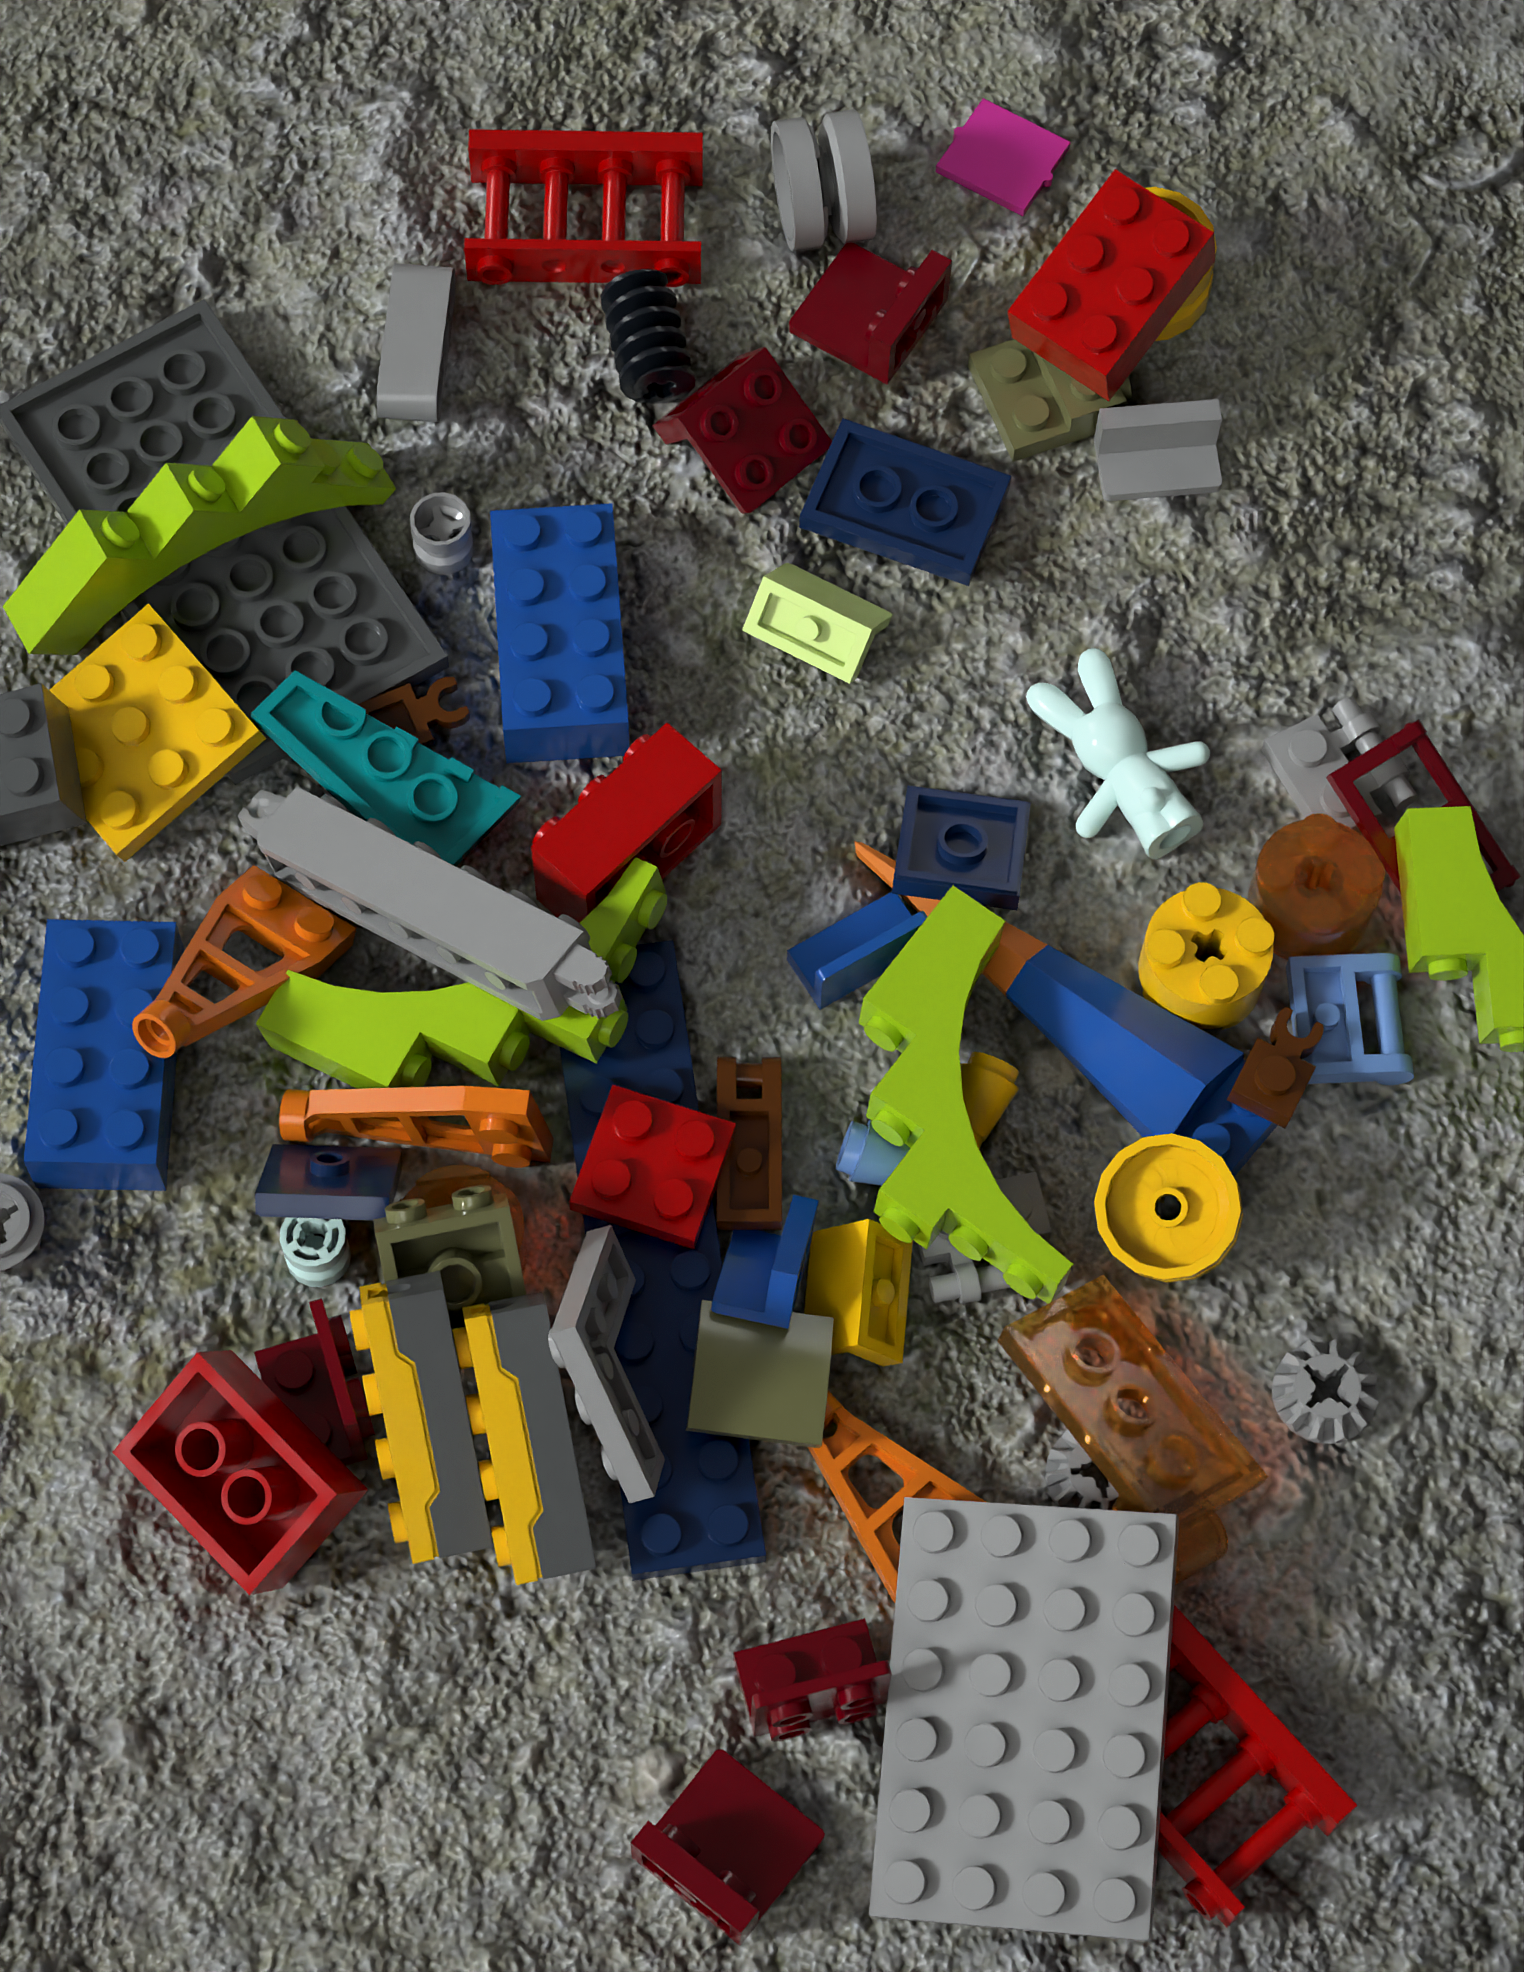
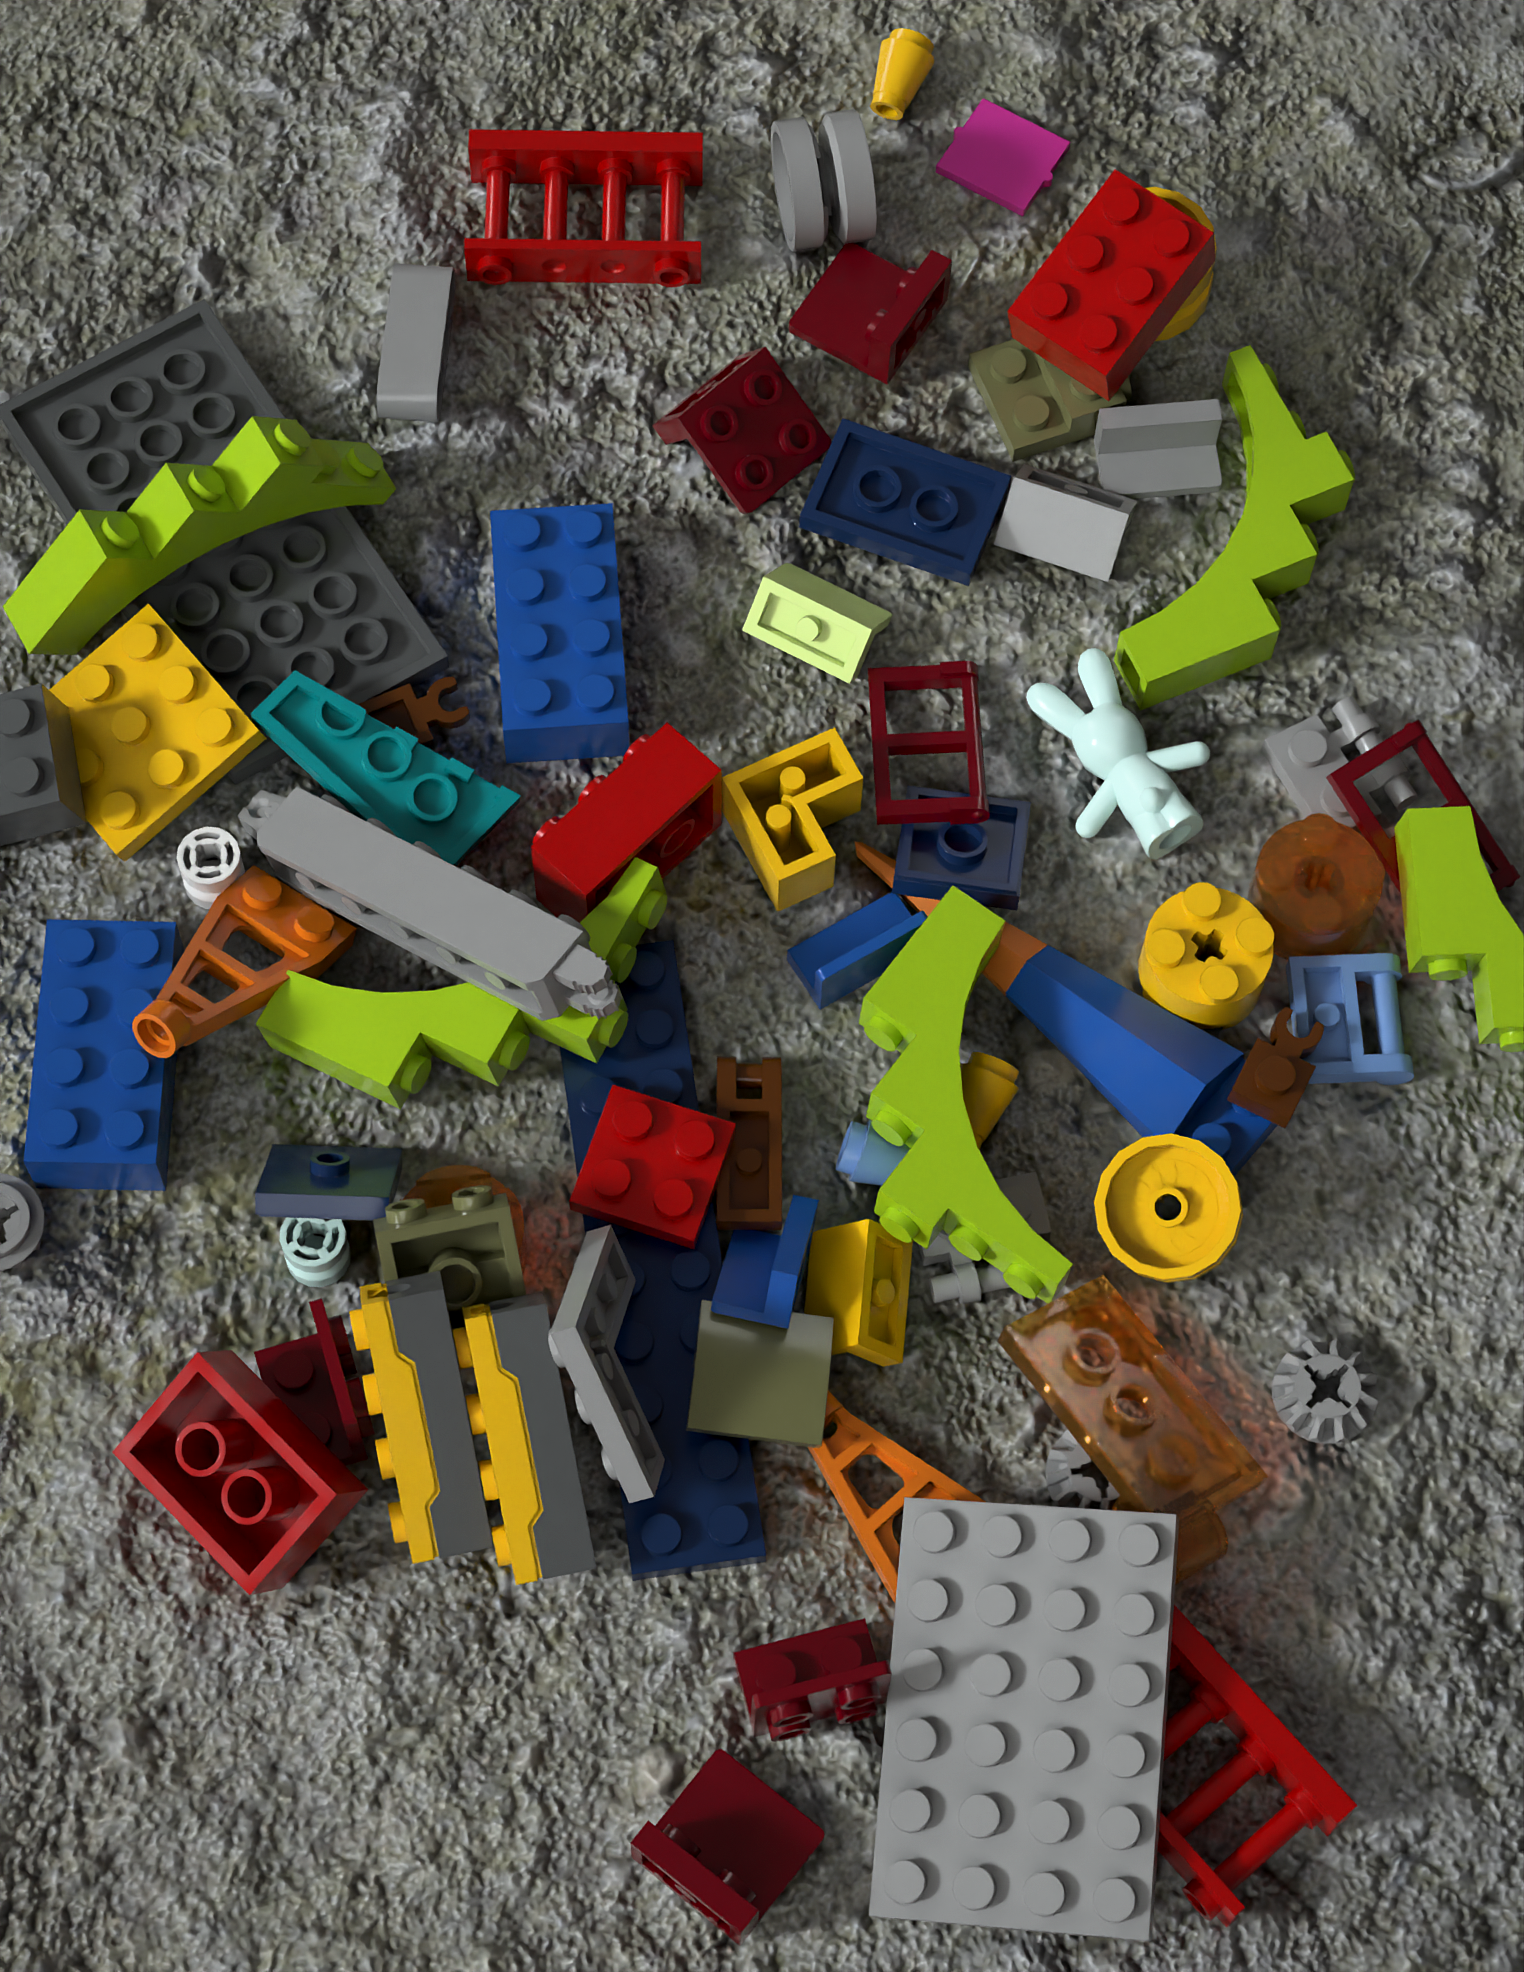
orange plate [279,1086,554,1168] -> none
light grey wheel [410,492,474,575] -> none
black piece [600,269,696,404] -> none
none -> white wheel [176,827,245,909]
none -> yellow brick [722,727,864,912]
none -> dark red window [868,661,990,825]
none -> yellow cone [870,28,935,120]
none -> light grey panel [994,464,1138,582]
none -> lime arch [1114,345,1355,711]

